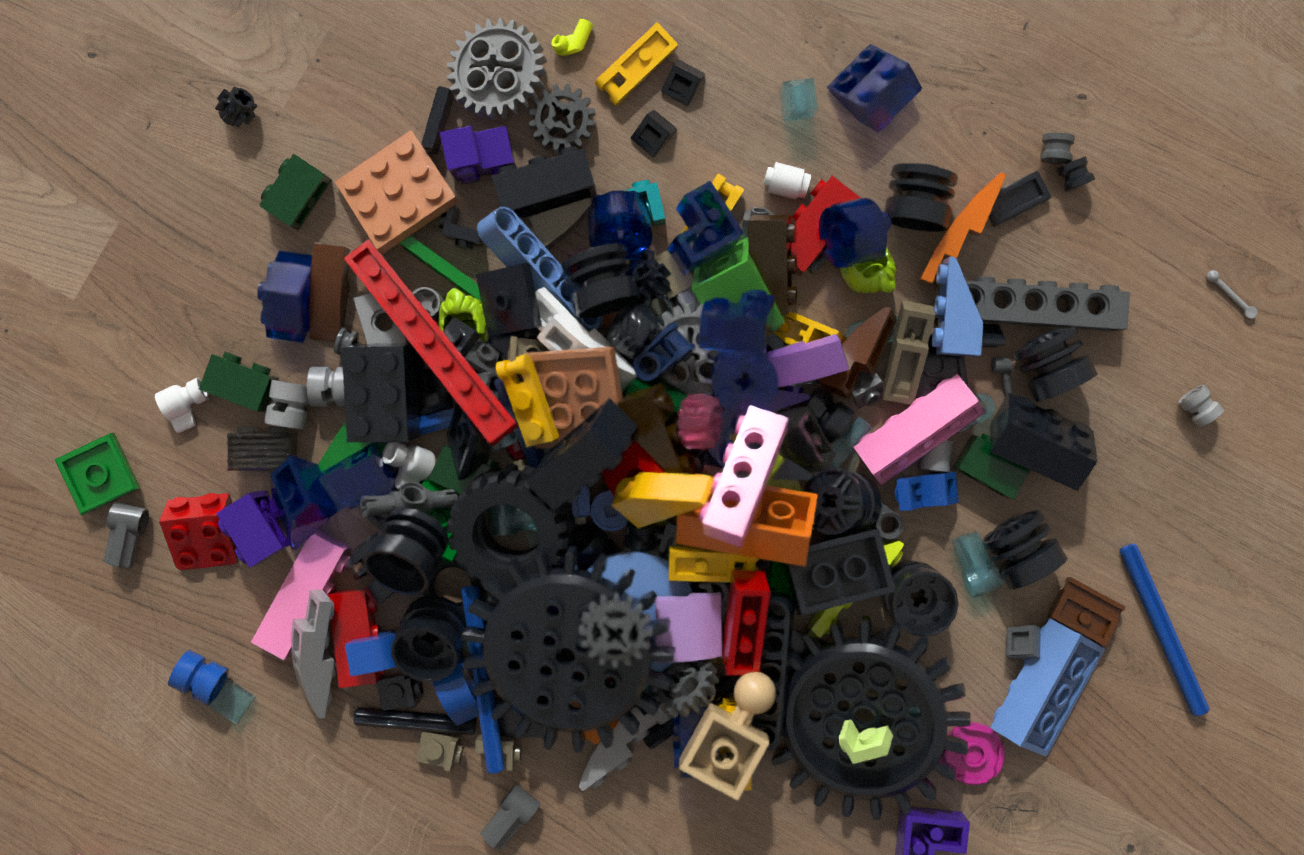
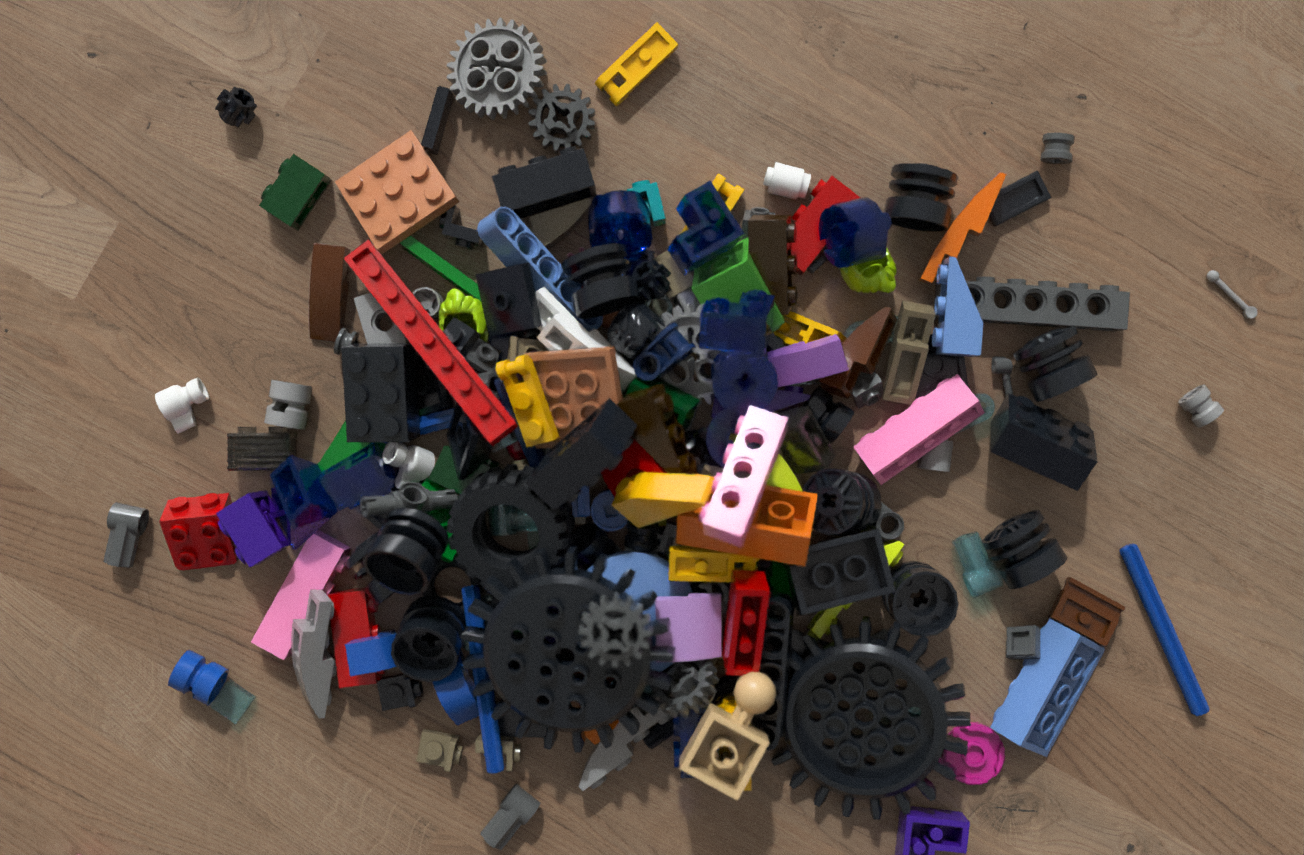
green plate [54,433,141,515] -> none
dark green brick [199,351,279,412] -> none
clear blue brick [257,250,312,343] -> none
light grey wheel [307,367,345,407] -> none
black axle [353,707,477,735] -> none
dark purple brick [440,125,517,184] -> none
neon yellow arm [551,19,594,56] -> none
black slope [630,110,677,157] -> none
black slope [661,60,705,106] -> none
clear pink gear [677,394,724,450] -> none
black slope [771,458,812,480] -> none
clear light blue brick [779,78,818,121] -> none
clear light blue axle [820,416,873,469] -> none
clear blue slope [827,44,922,133] -> none
yellowish green bracket [839,719,893,764] -> none
blue brick [895,472,959,511] -> none
dark green brick [952,433,1030,500] -> none
black slope [982,323,1006,348] -> none
black wheel [1056,156,1095,192] -> none

